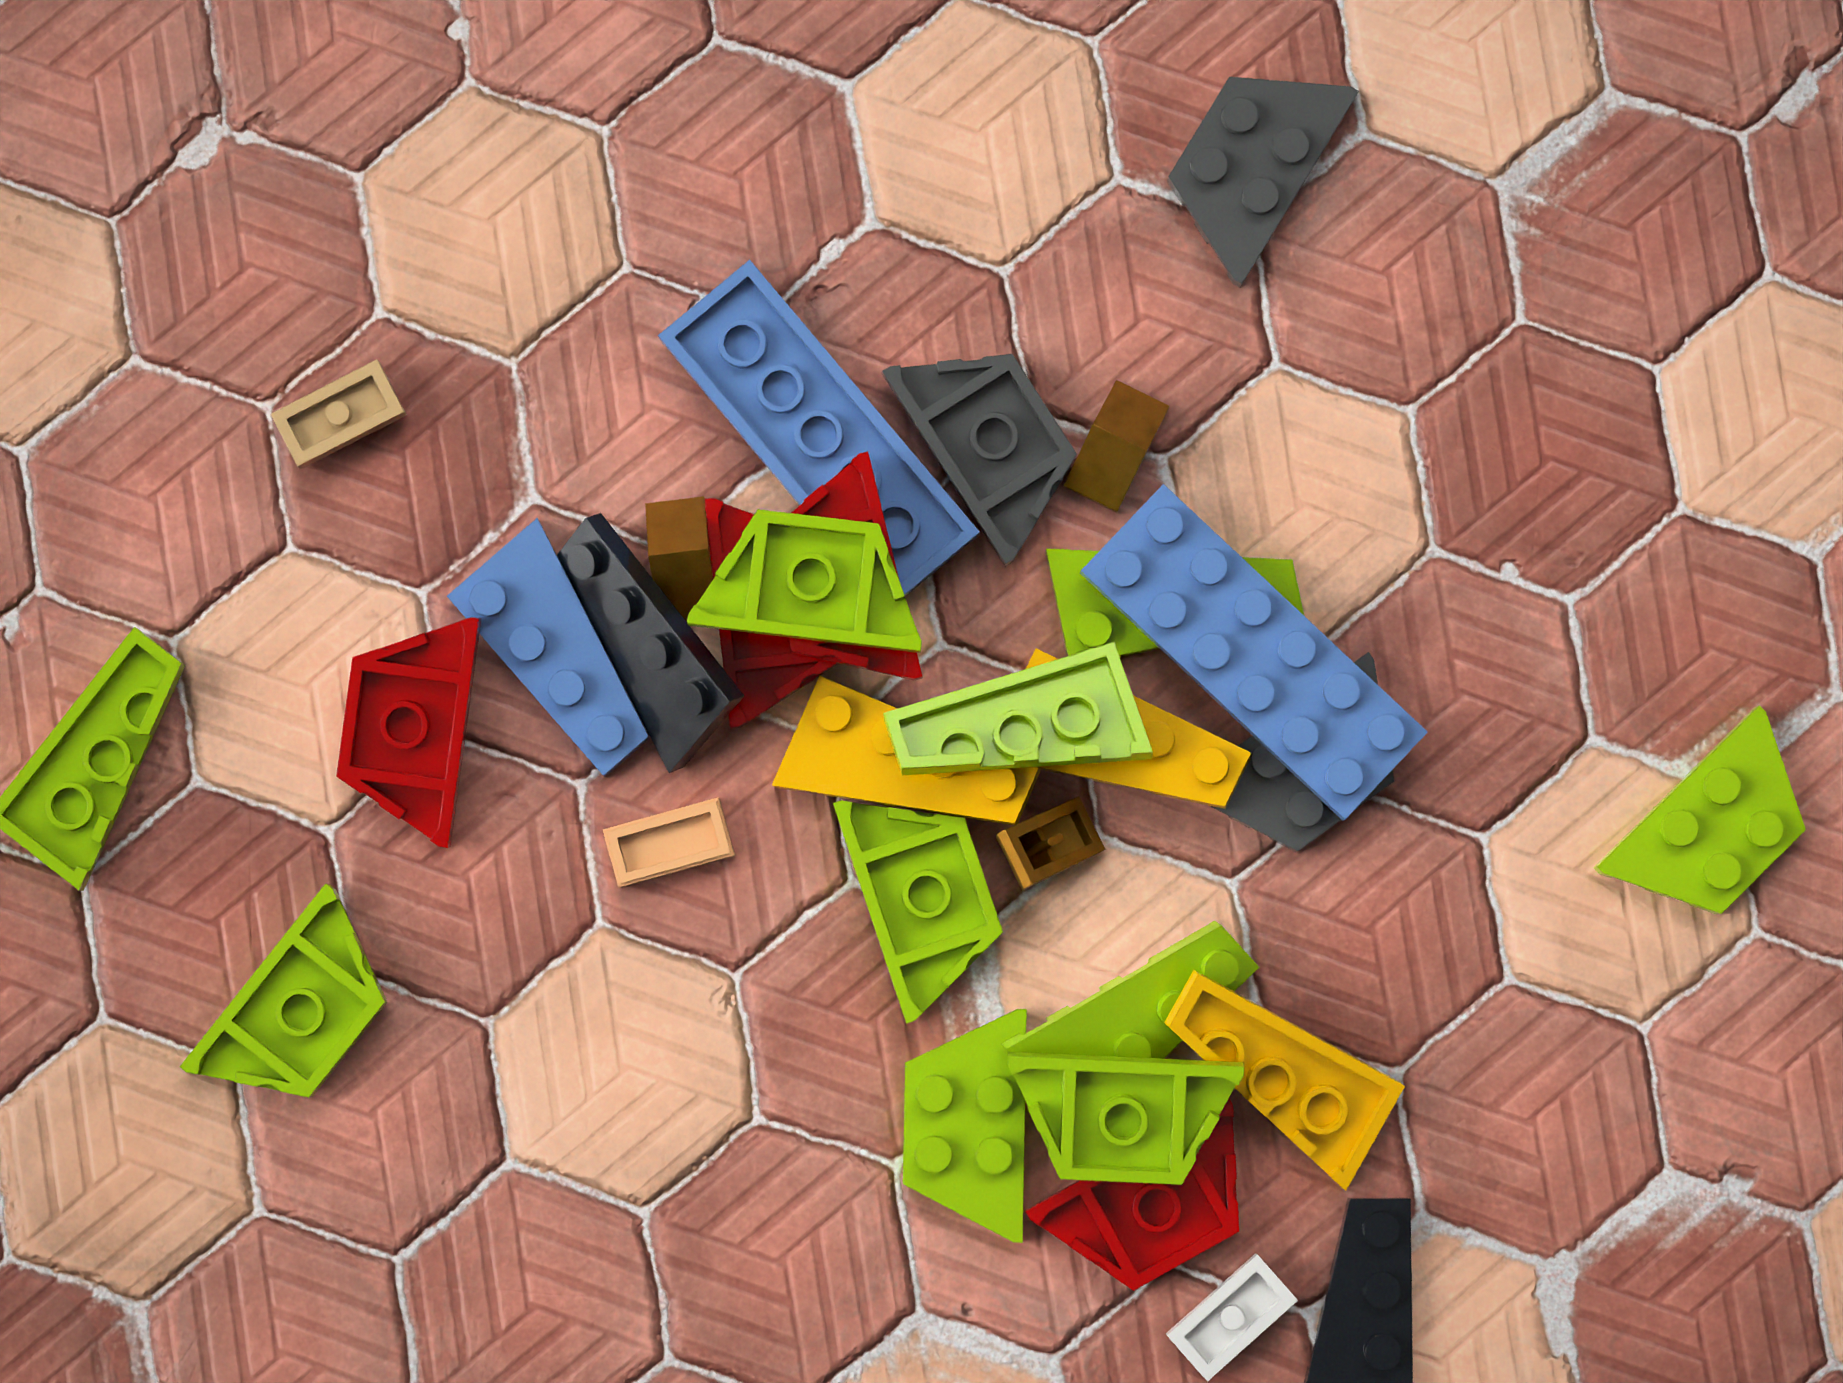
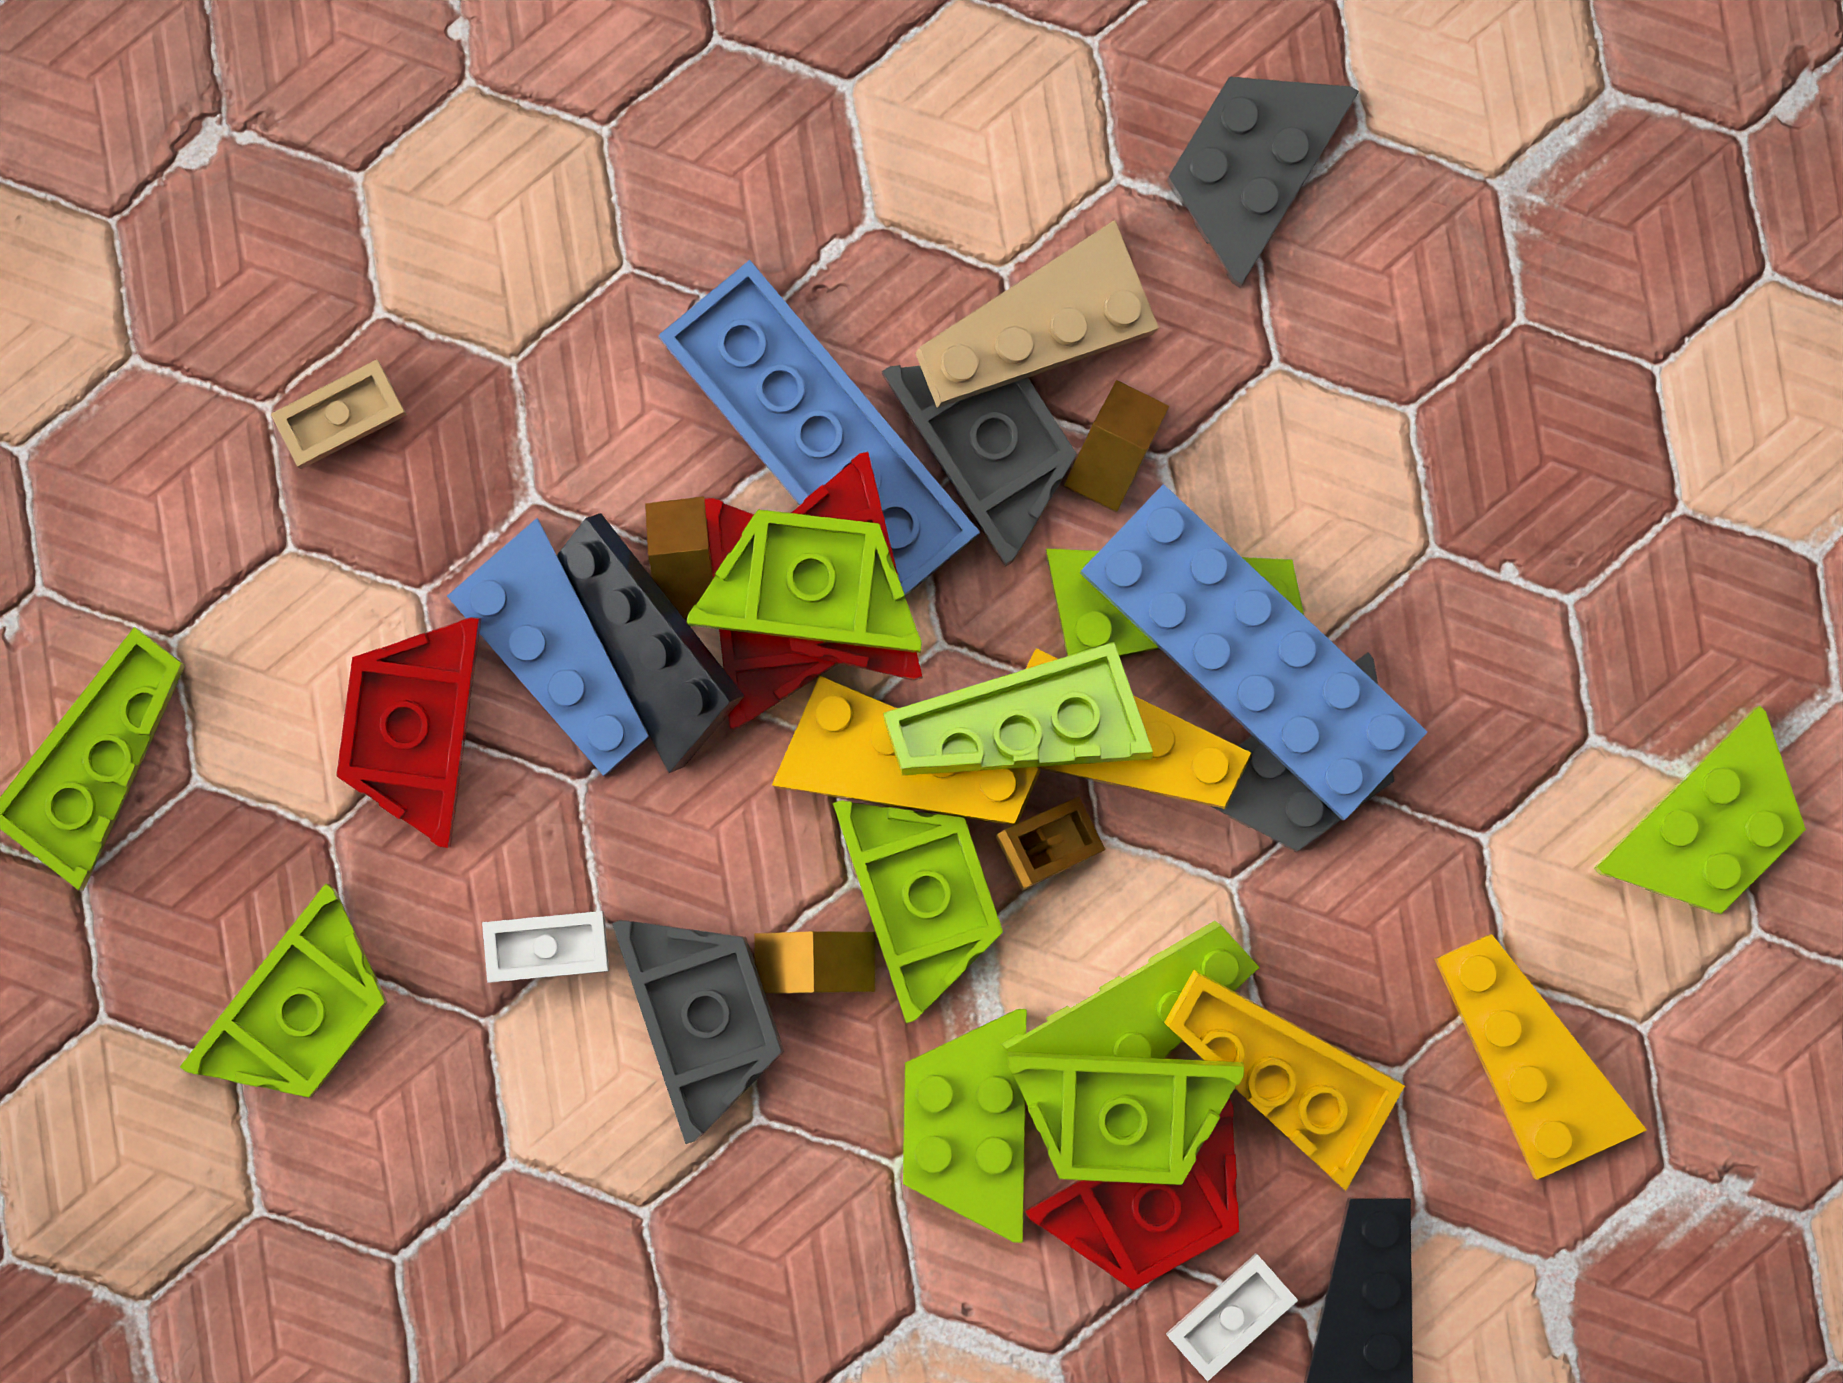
light nougat tile [603,797,735,888] -> none
none -> white plate [482,911,609,983]
none -> dark grey wing [612,920,784,1144]
none -> pearl gold slope [754,931,875,994]
none -> tan wing [915,220,1159,408]
none -> yellow wing [1434,934,1647,1180]

